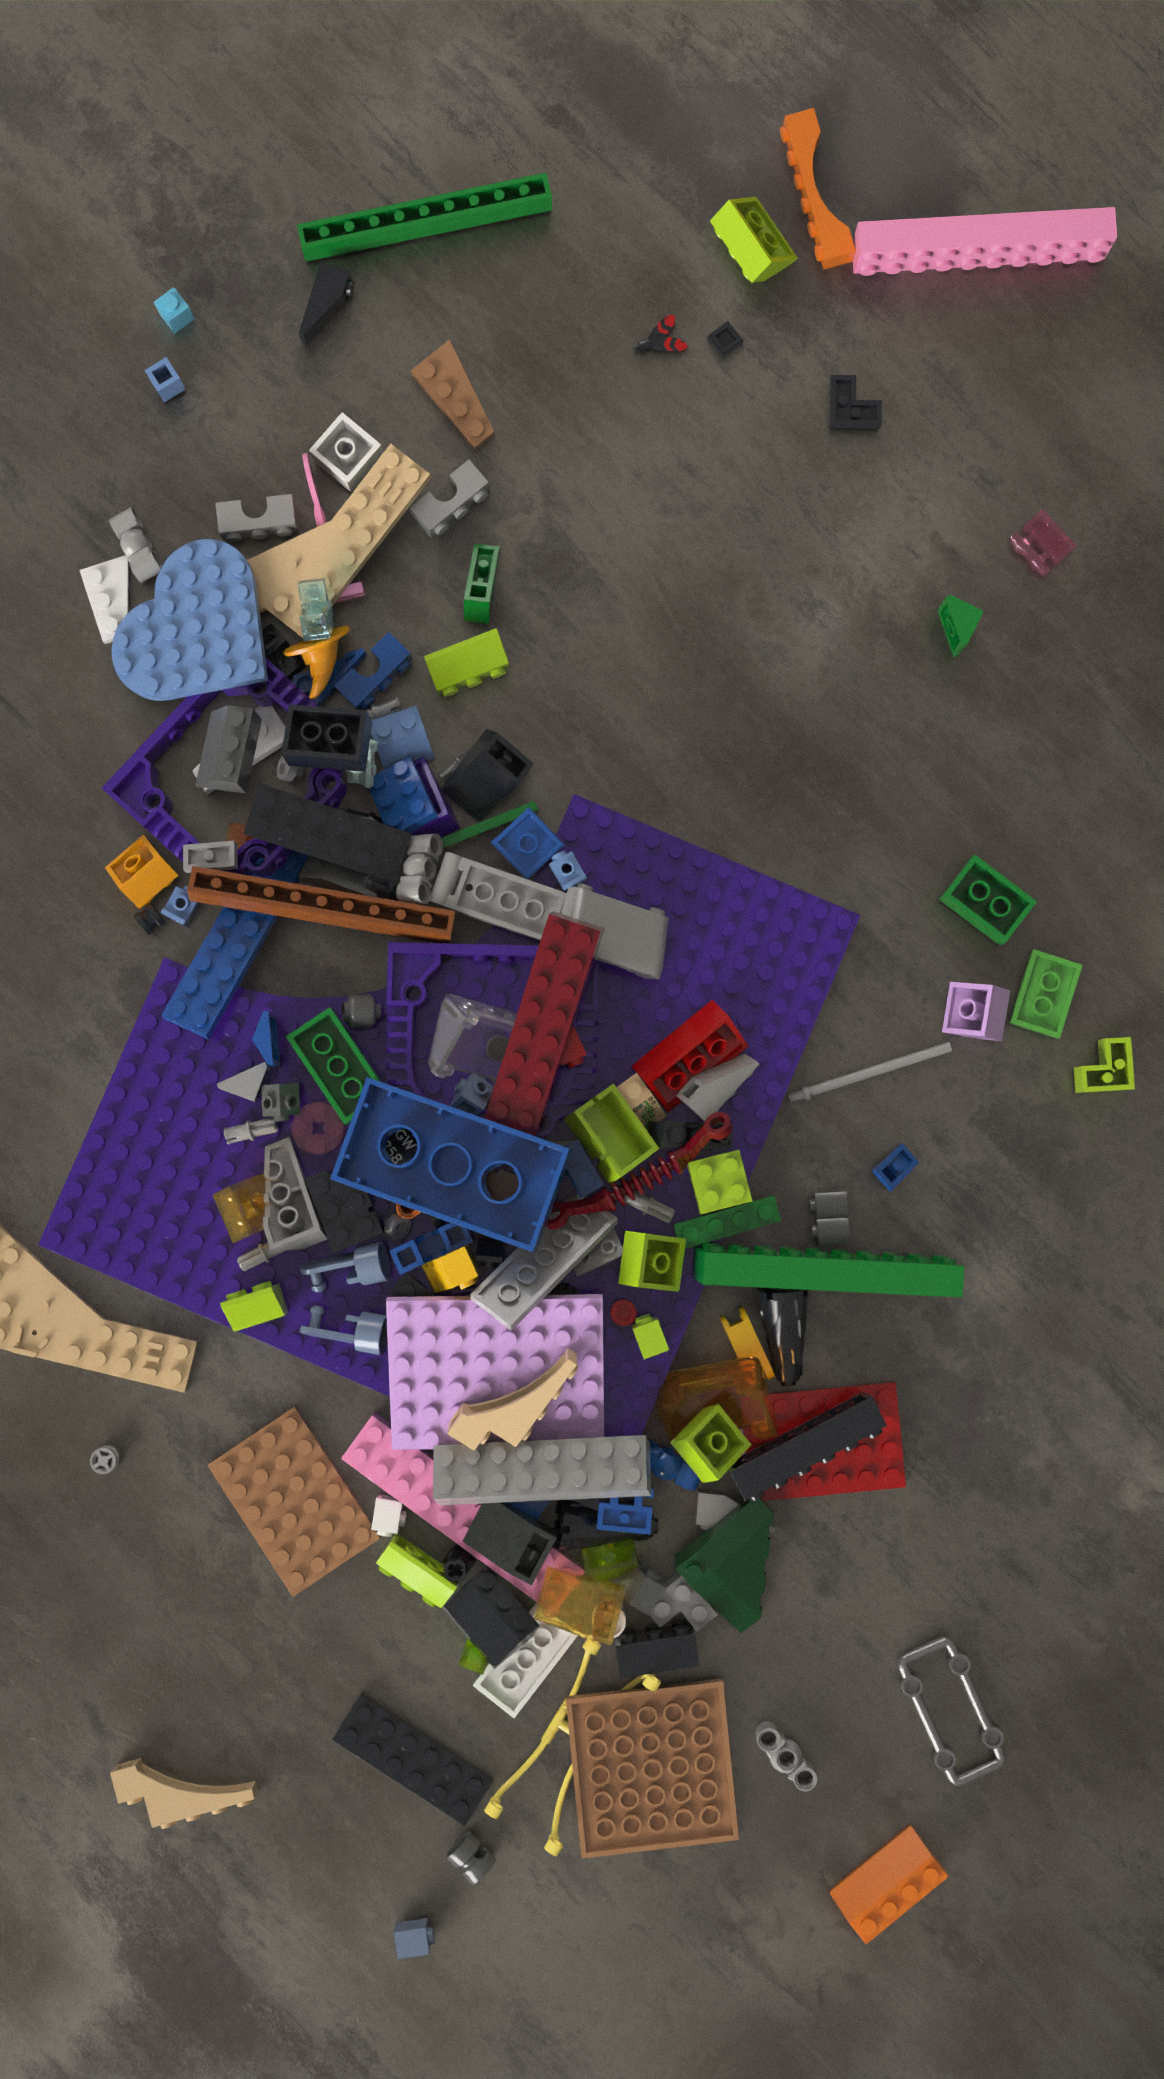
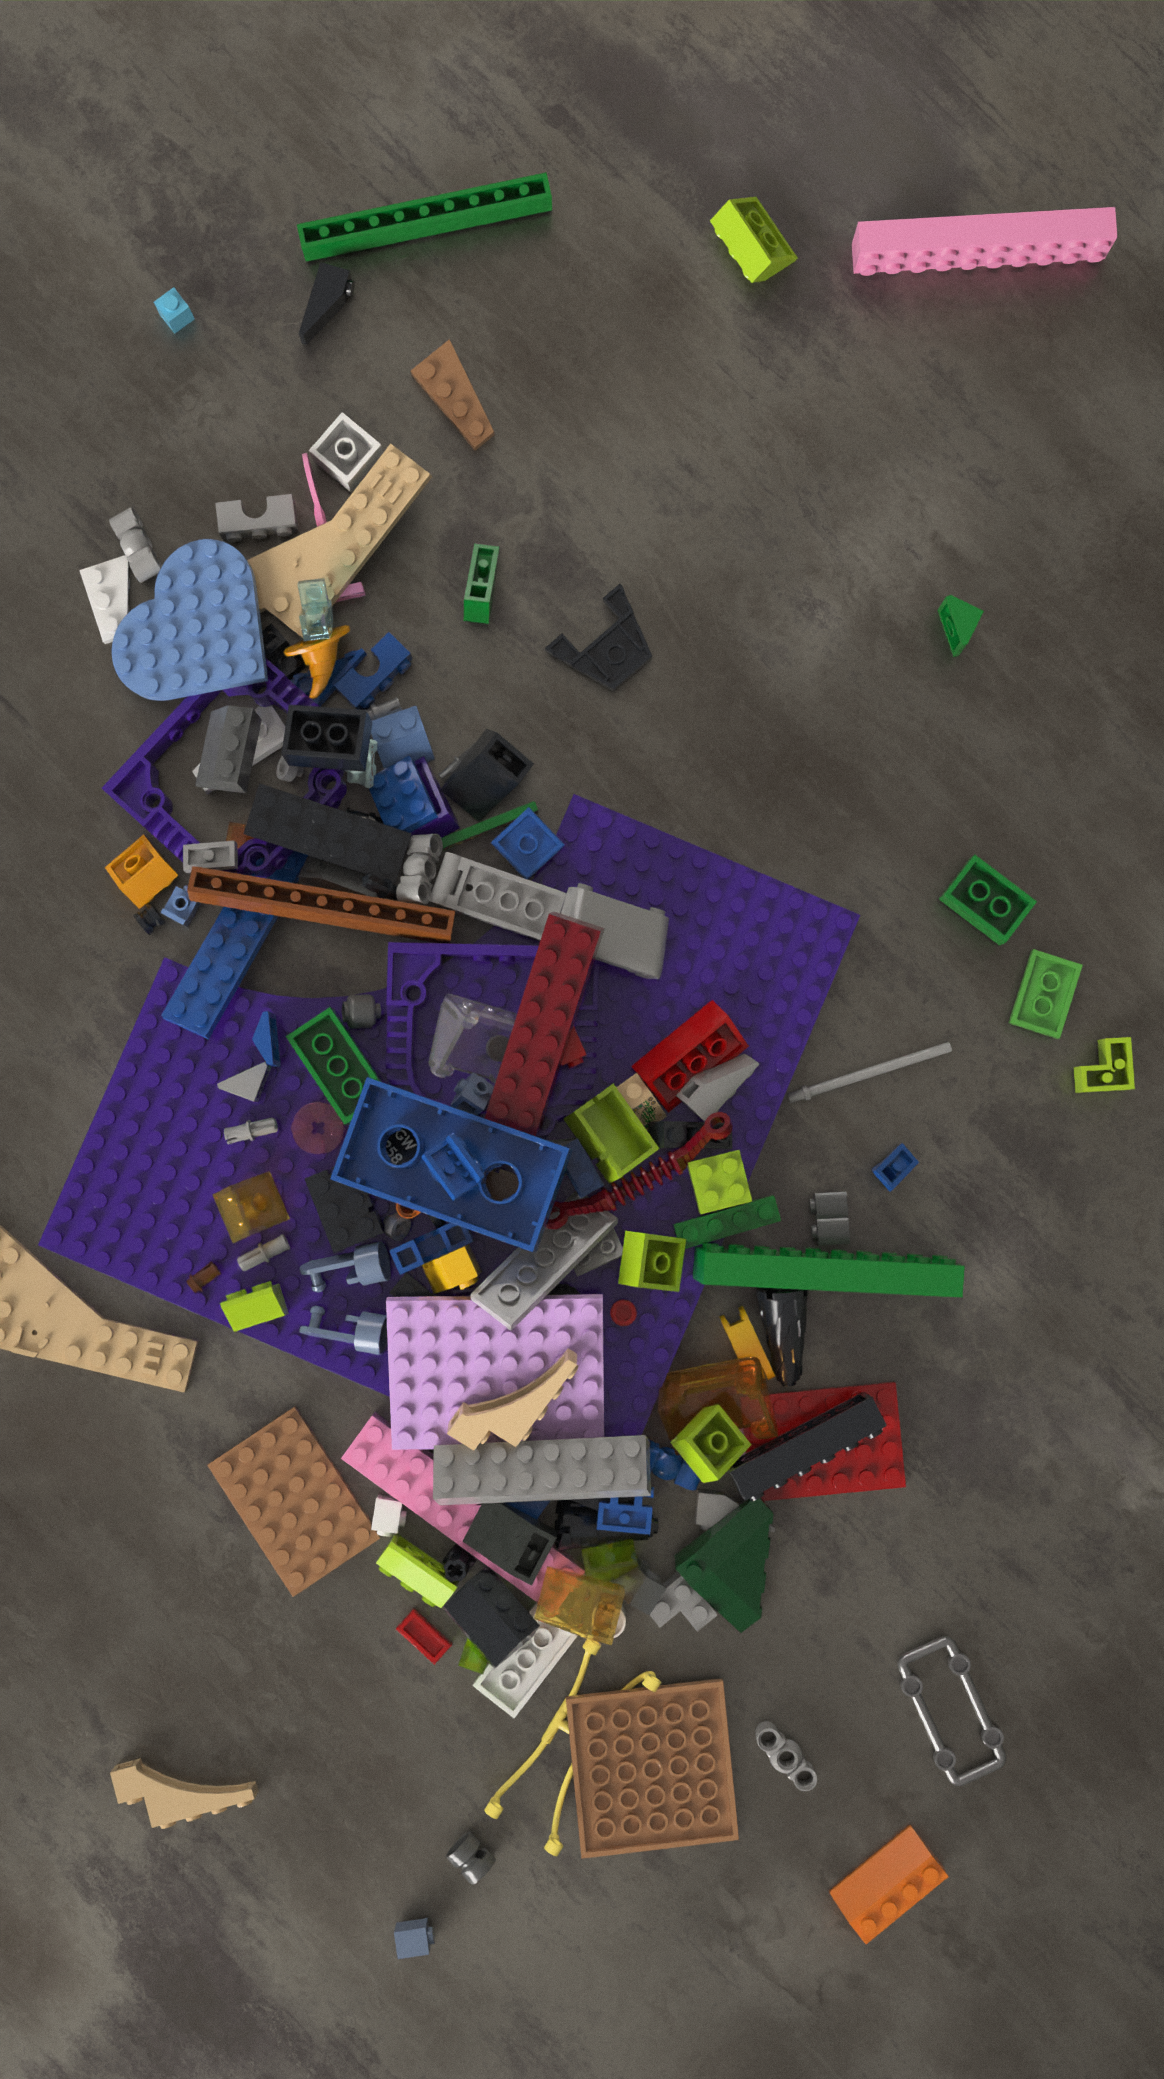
light grey wheel [90,1445,120,1474] -> none
medium blue brick [145,357,185,402] -> none
dark grey brick [261,1083,300,1121] -> none
light grey wedge [263,1137,328,1251] -> none
black plate [332,1693,494,1826] -> none
light grey arch [410,459,490,538] -> none
lime slope [424,628,510,697] -> none
black slope [475,1233,505,1267] -> none
medium blue brick [549,850,587,893] -> none
black brick [615,1620,700,1678] -> none
light grey axle [625,1191,675,1223] -> none
piece [632,315,688,353] -> none
lime brick [632,1313,669,1359] -> none
black tile [707,321,743,359] -> none
orange arch [780,108,856,270] -> none
black plate [830,375,882,429] -> none
lavender slope [942,982,1010,1041] -> none
clear pink plate [1009,509,1077,577] -> none
none -> reddish brown pin [186,1261,222,1293]
none -> red tile [396,1608,452,1665]
none -> blue bracket [421,1132,485,1201]
none -> black wing [545,584,652,692]

